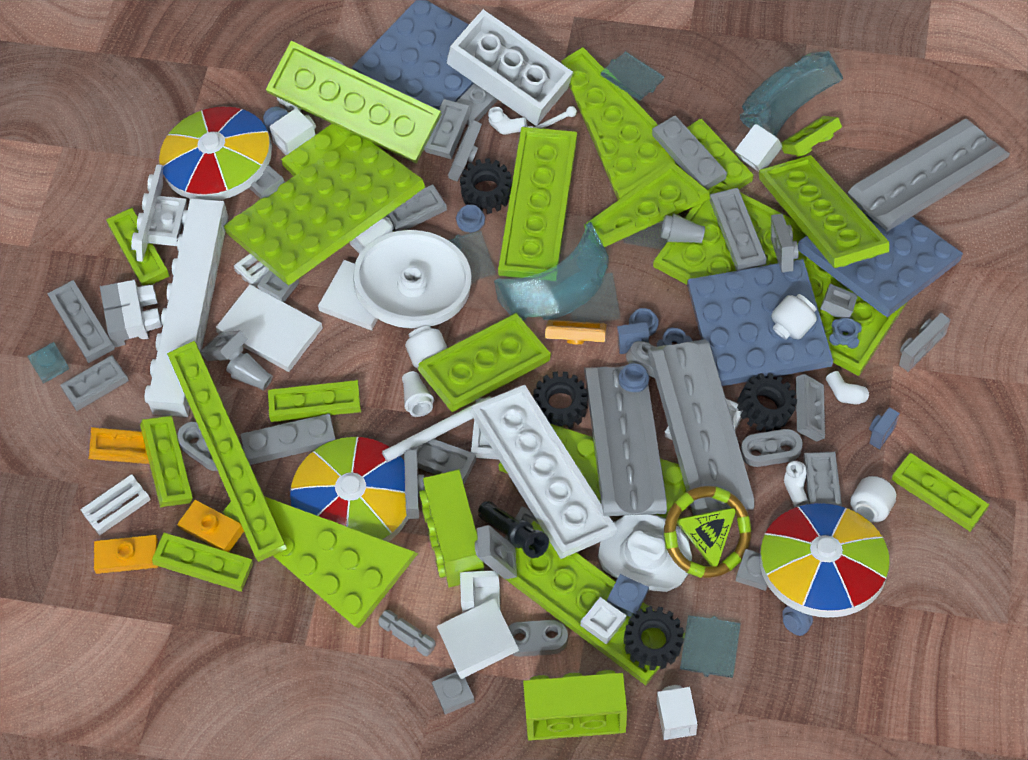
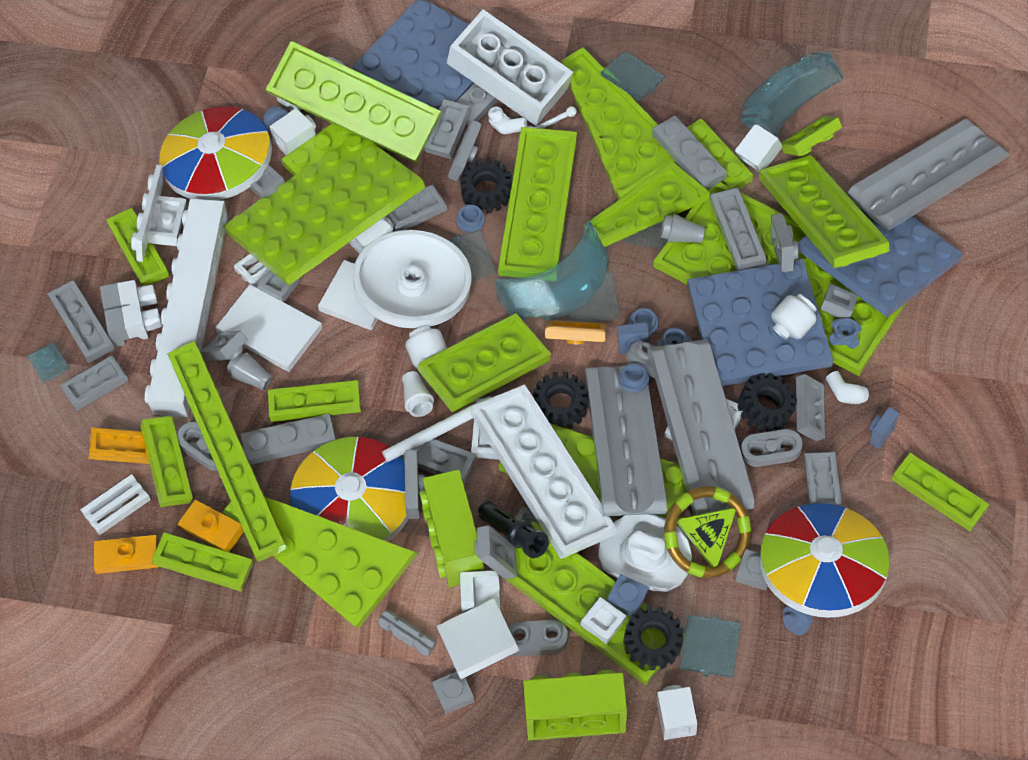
white arm [784,461,809,507] -> none
white head [850,476,897,523] -> none
light grey plate [899,313,951,372] -> none

